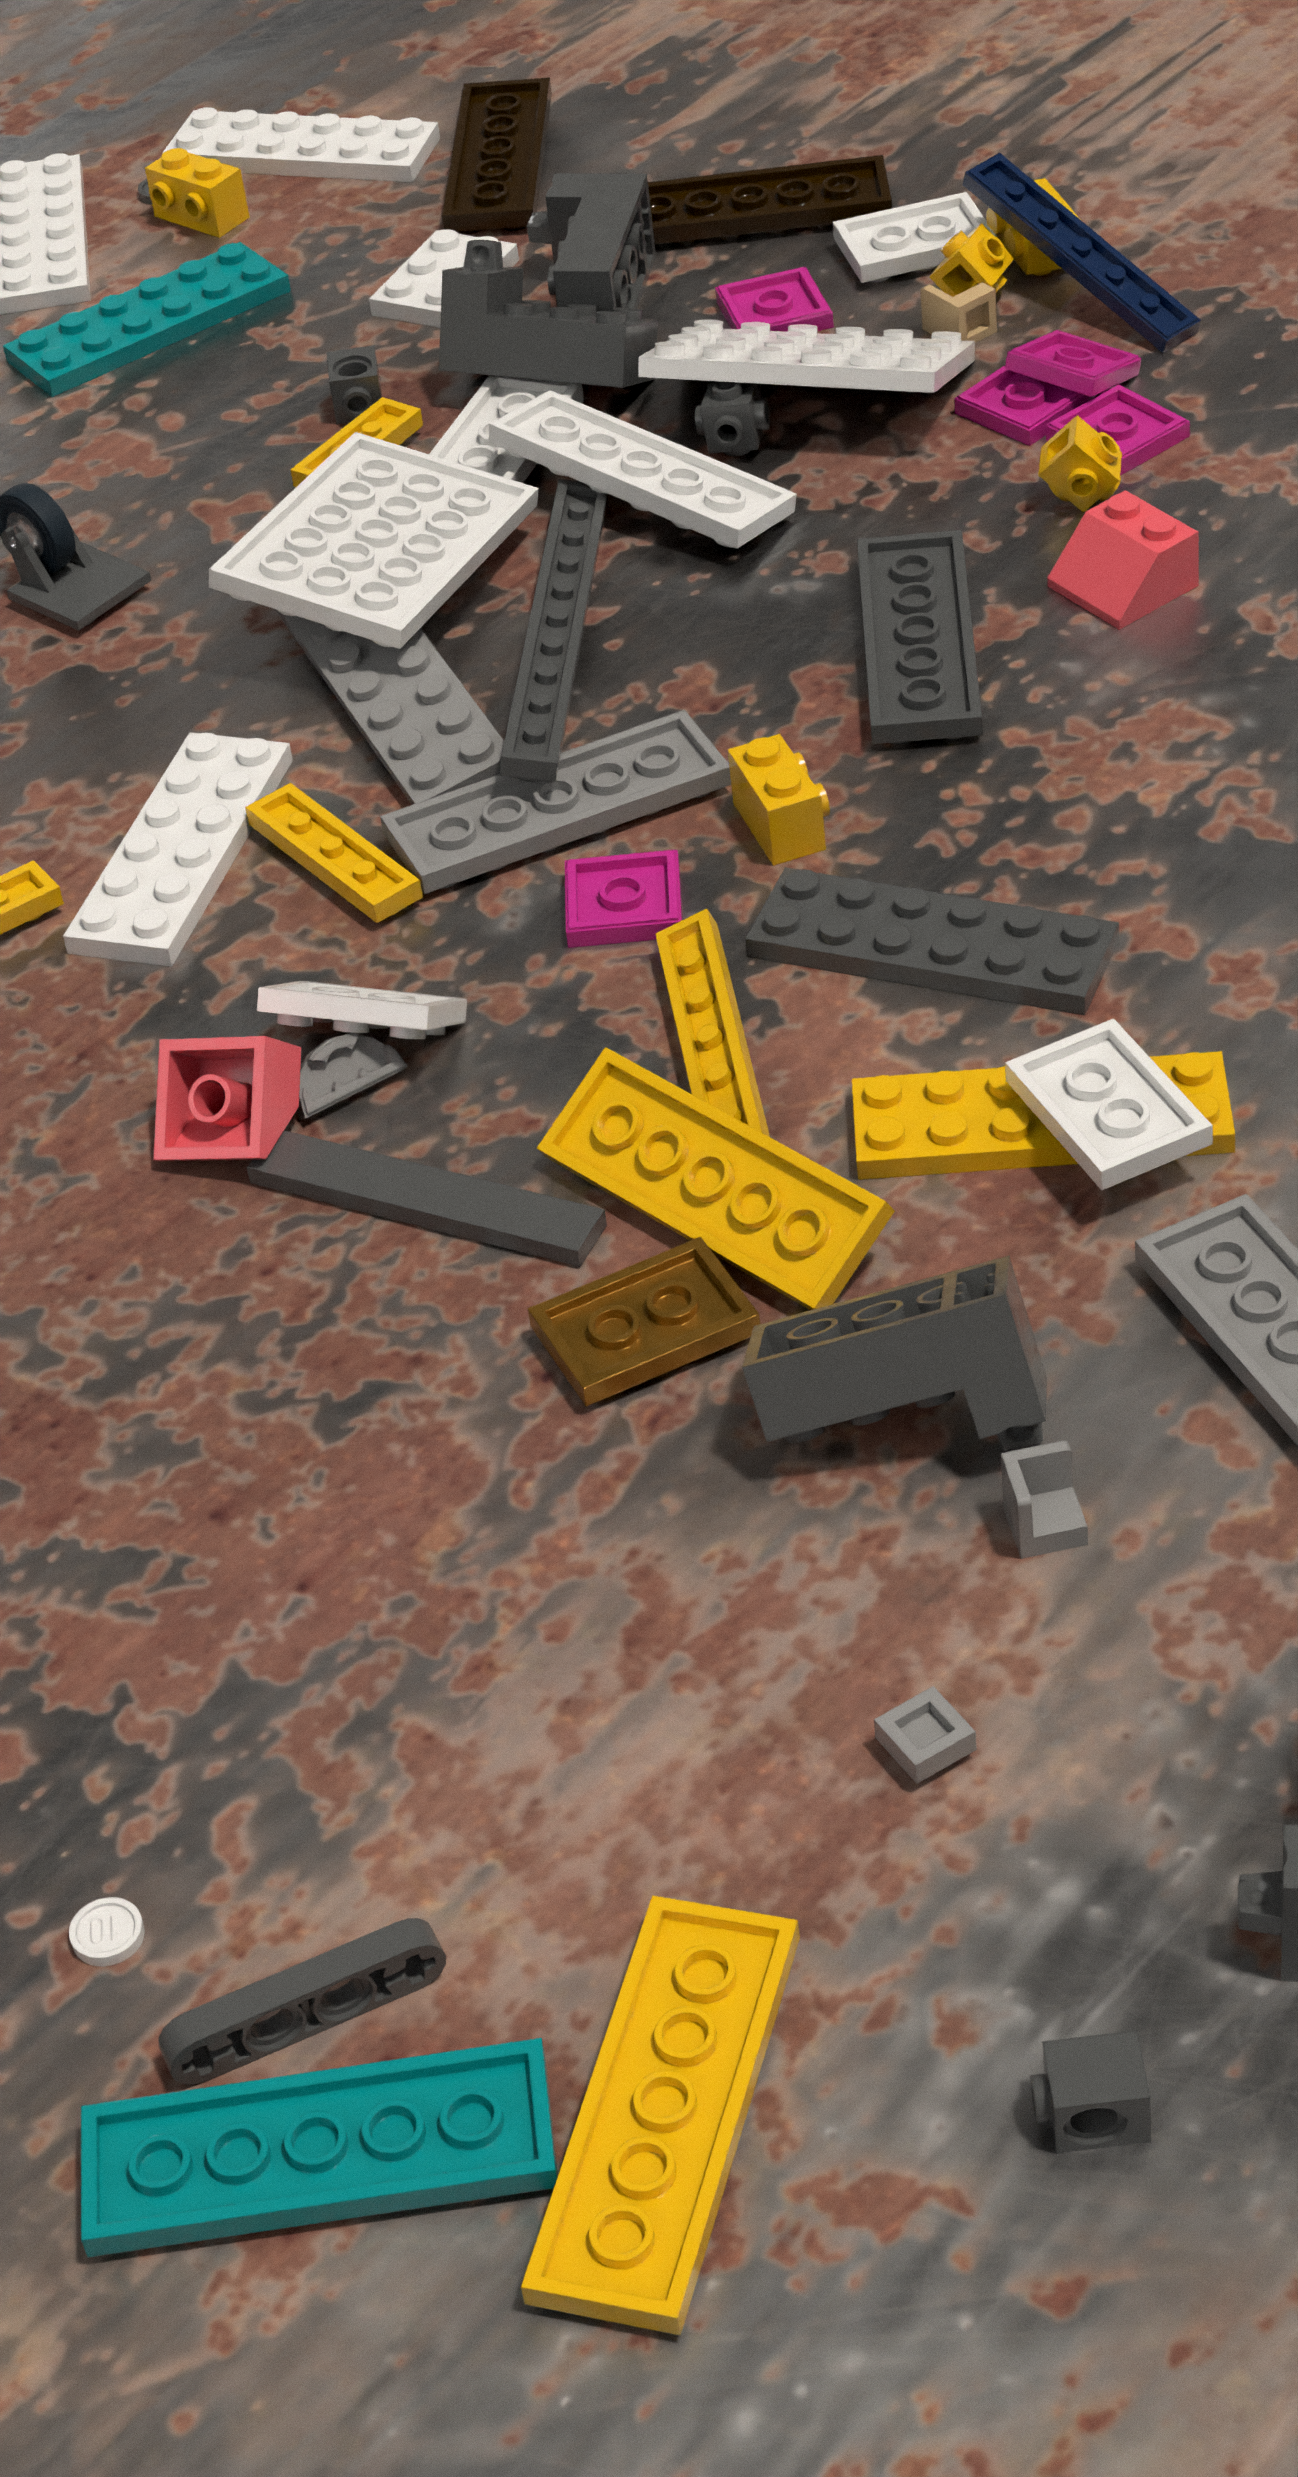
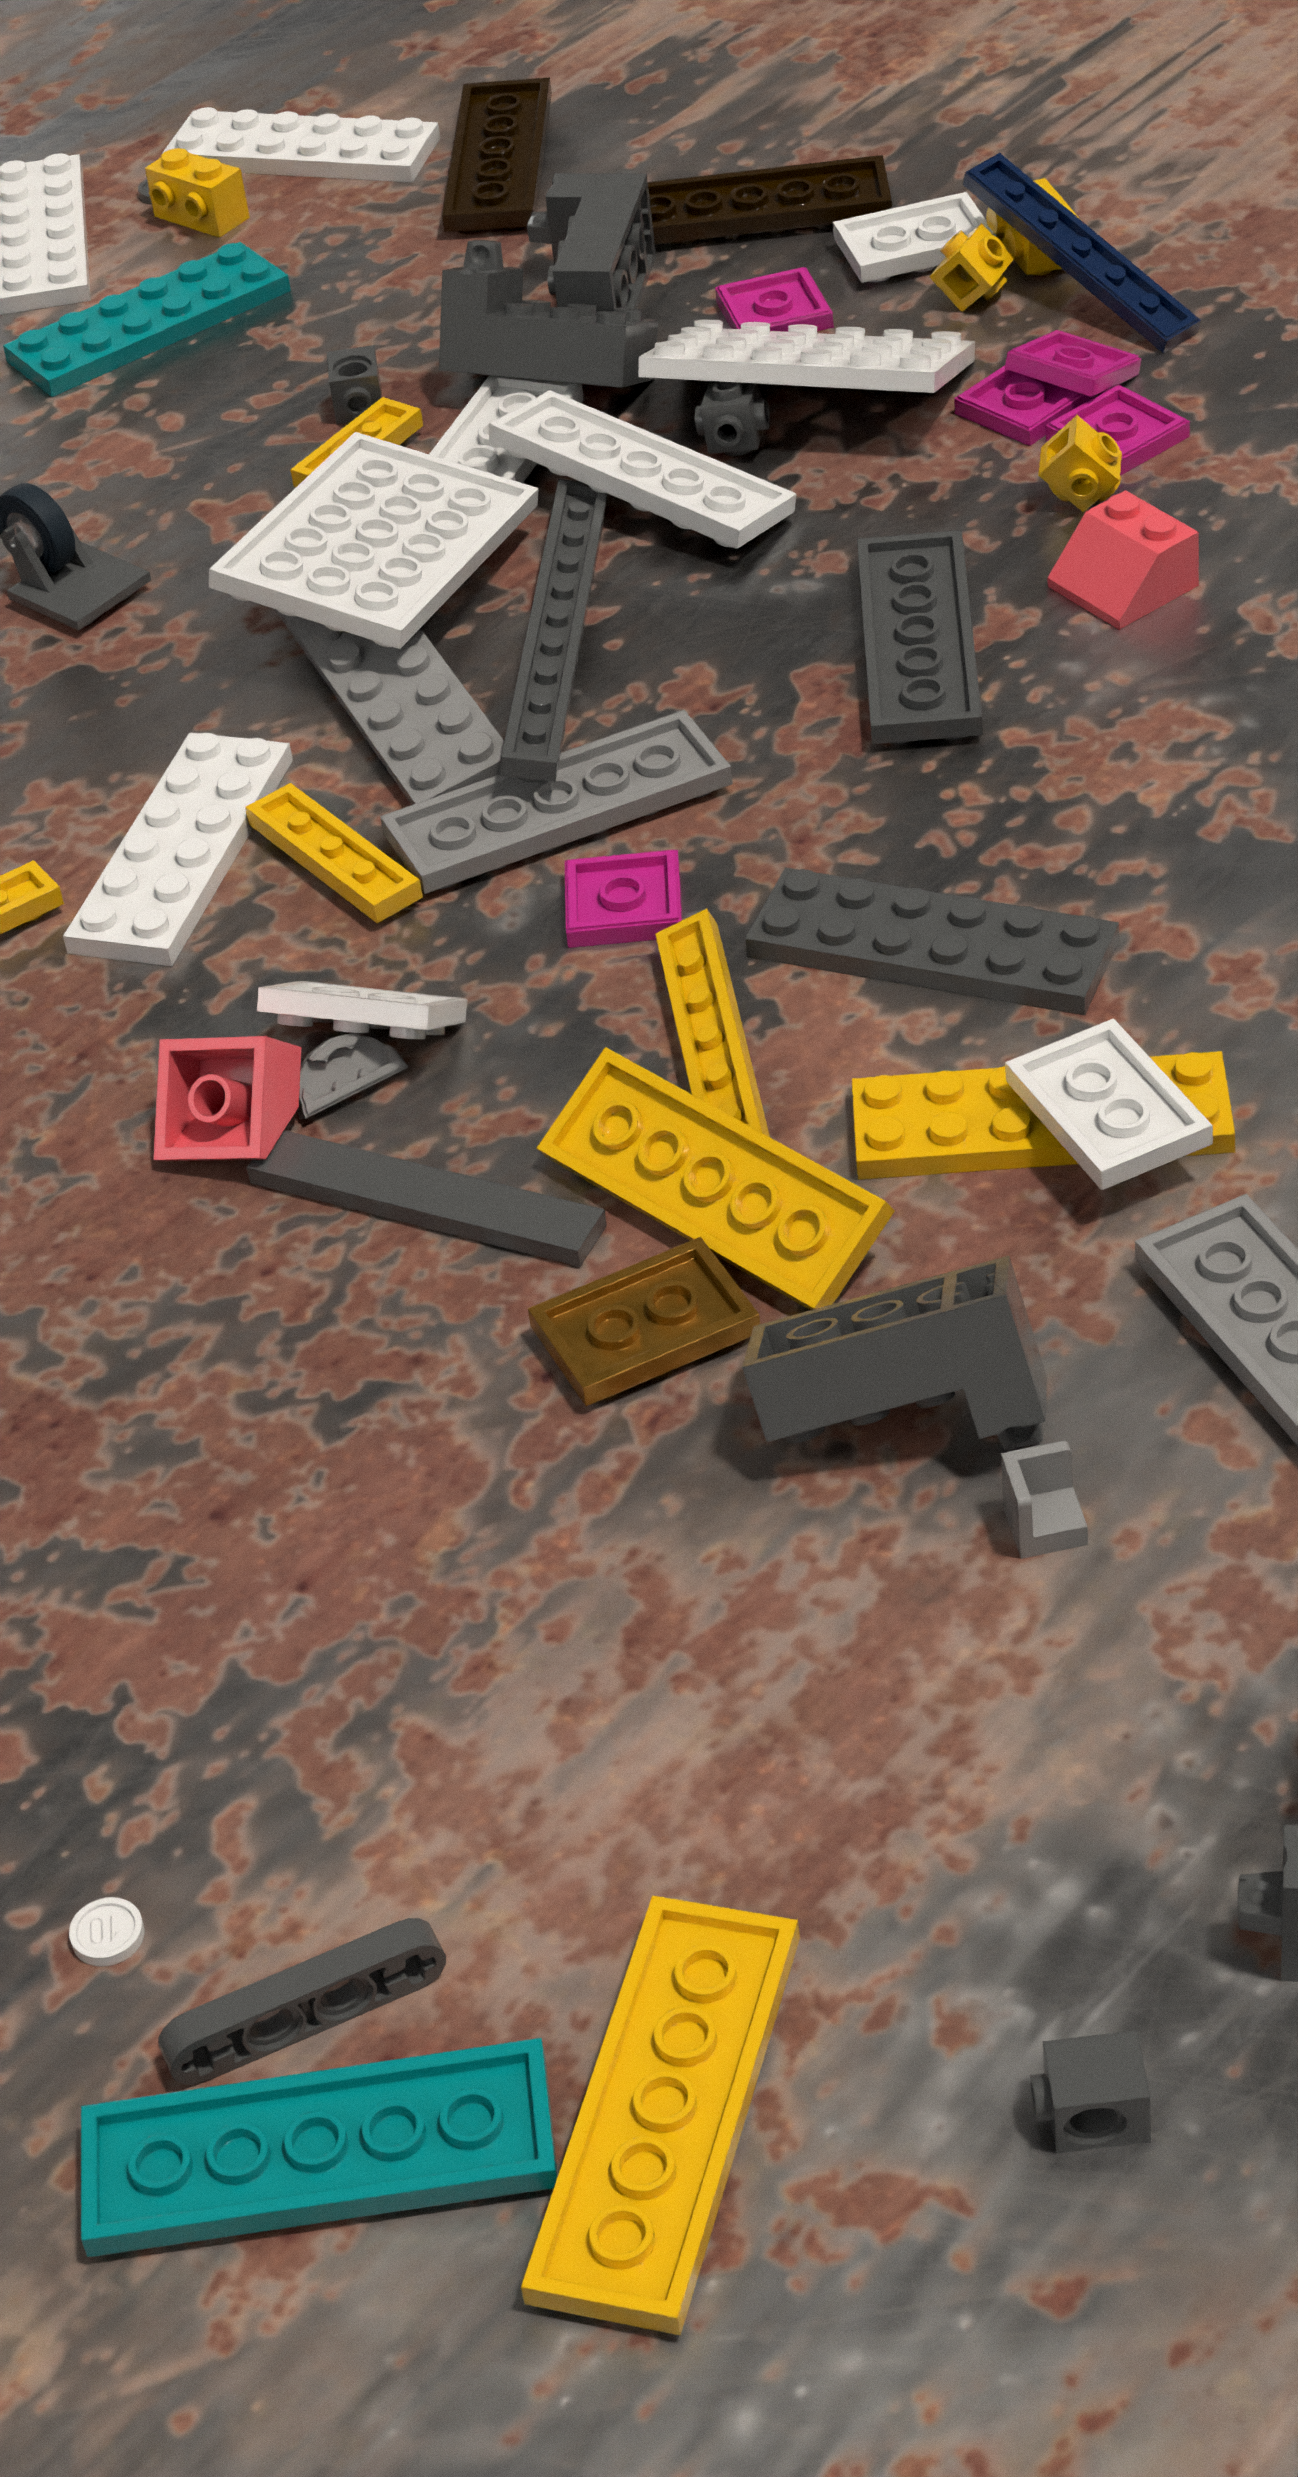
white plate [369,229,519,328] -> none
yellow brick [727,734,830,866] -> none
light grey plate [874,1686,977,1784] -> none
tan panel [920,282,997,343] -> none

